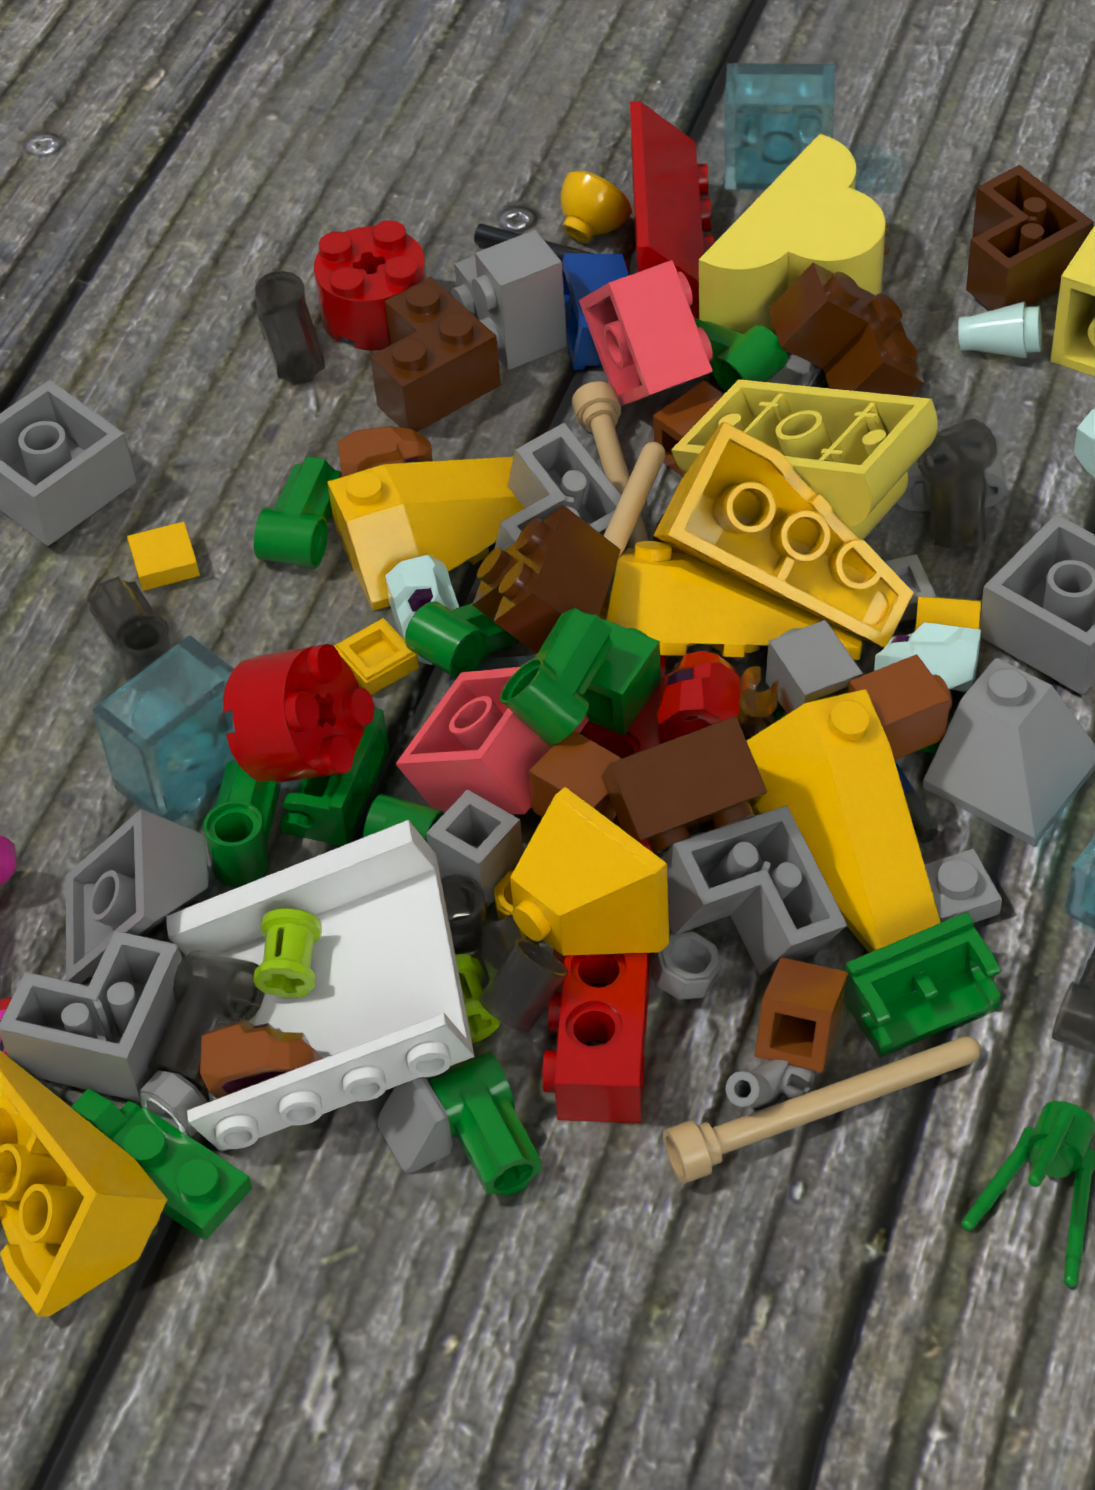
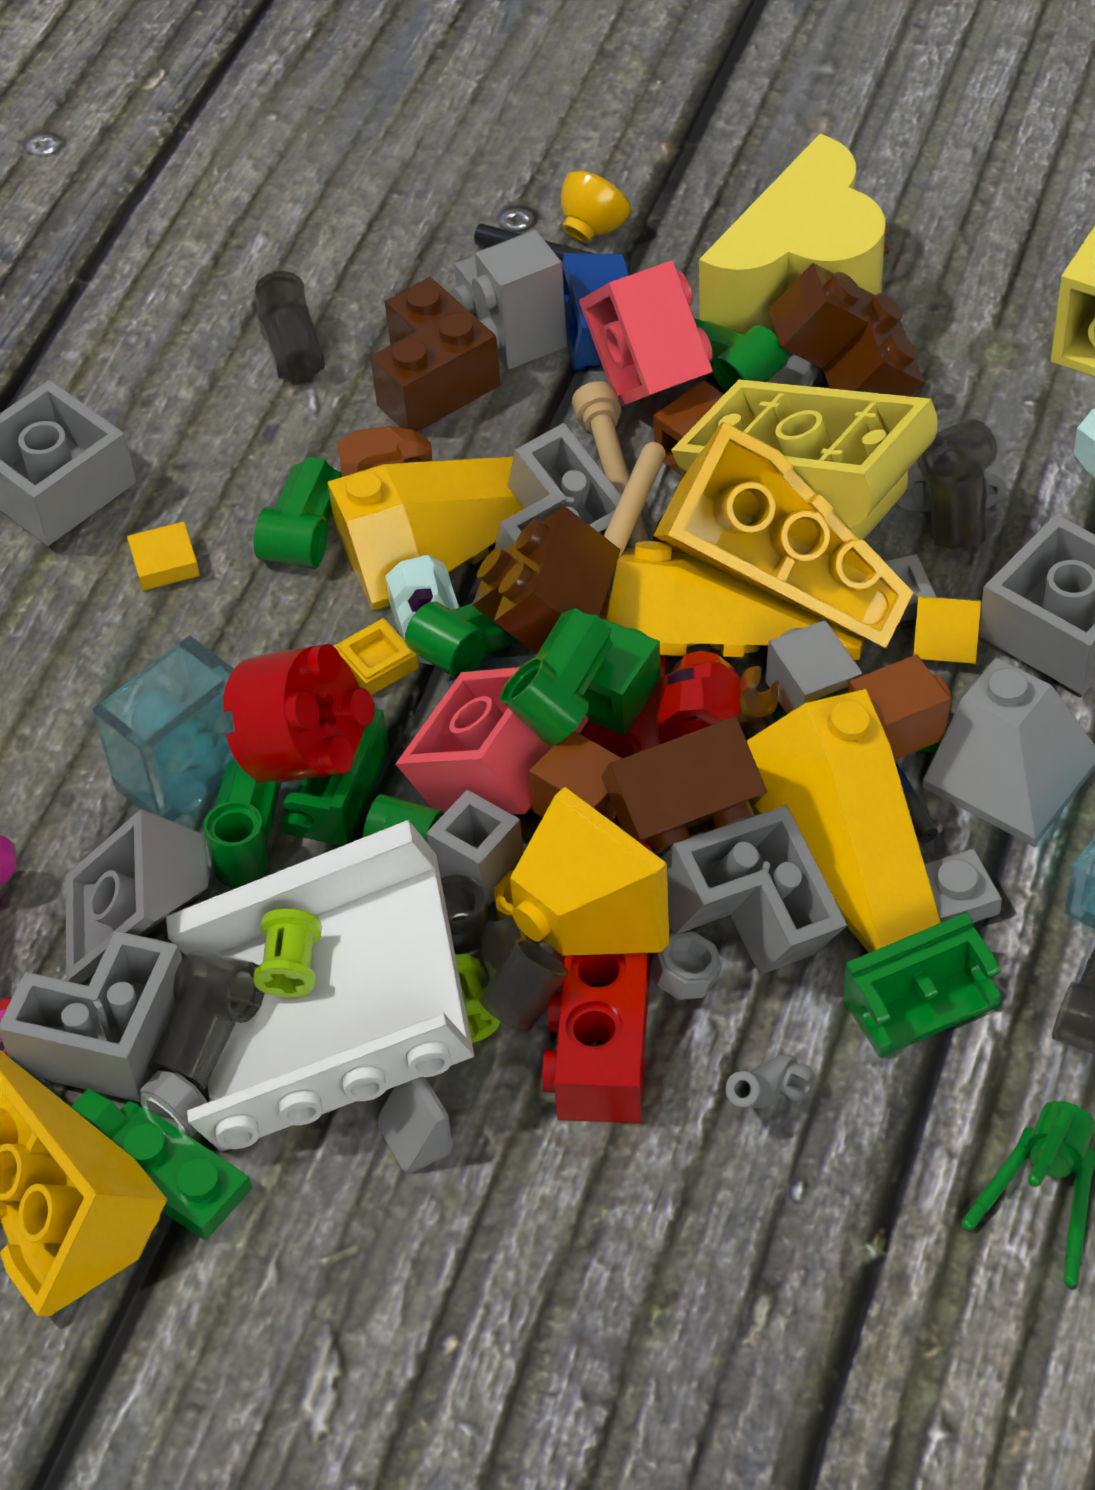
clear smoke piece [88,576,180,695] -> none
dark orange rock [200,1020,323,1099] -> none
red brick [314,220,427,351] -> none
green piece [426,1052,542,1197] -> none
red slope [630,101,714,319] -> none
tan piece [663,1036,981,1184] -> none
clear light blue brick [724,63,835,190] -> none
dark orange brick [755,957,848,1072] -> none
light aqua rock [874,622,982,693] -> none
light aqua cone [958,301,1042,359] -> none
reddish brown brick [966,165,1094,310] -> none

